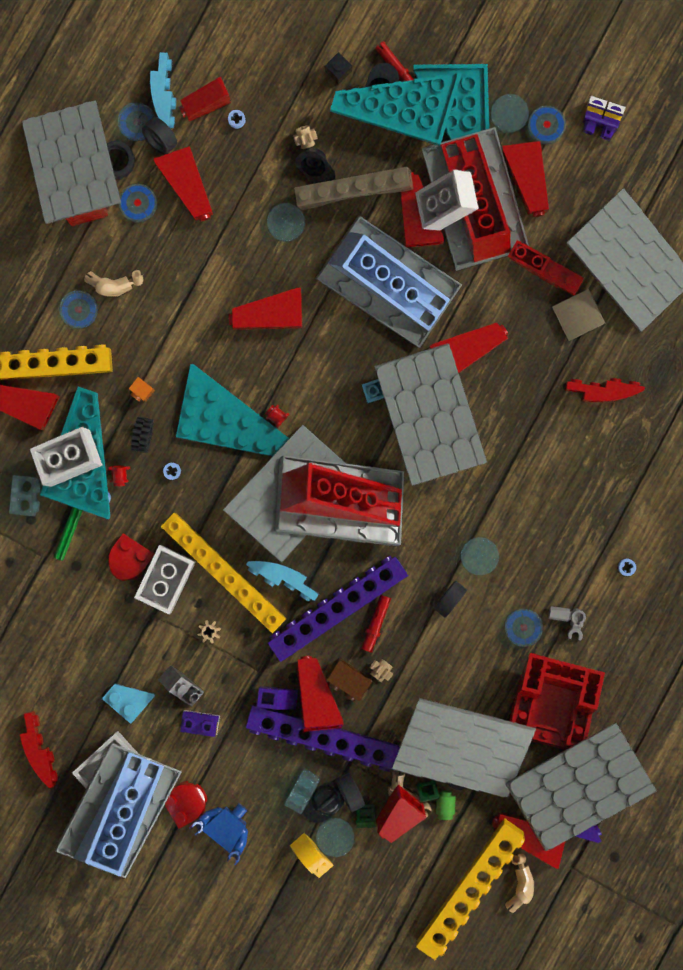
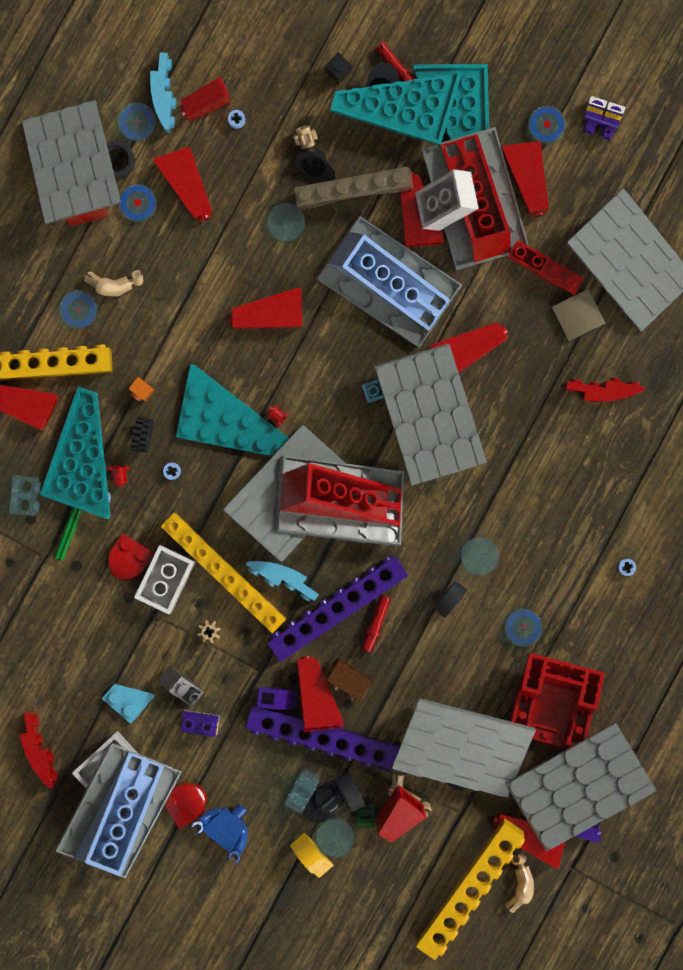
white brick [30,427,102,487] -> none
black tyre [142,117,177,155] -> none
tan gear [370,659,393,683] -> none
dark green slope [416,780,440,803] -> none
bright green brick [436,790,456,820] -> none
clear light blue tile [491,94,529,133] -> none
light grey bar [548,606,586,640] -> none

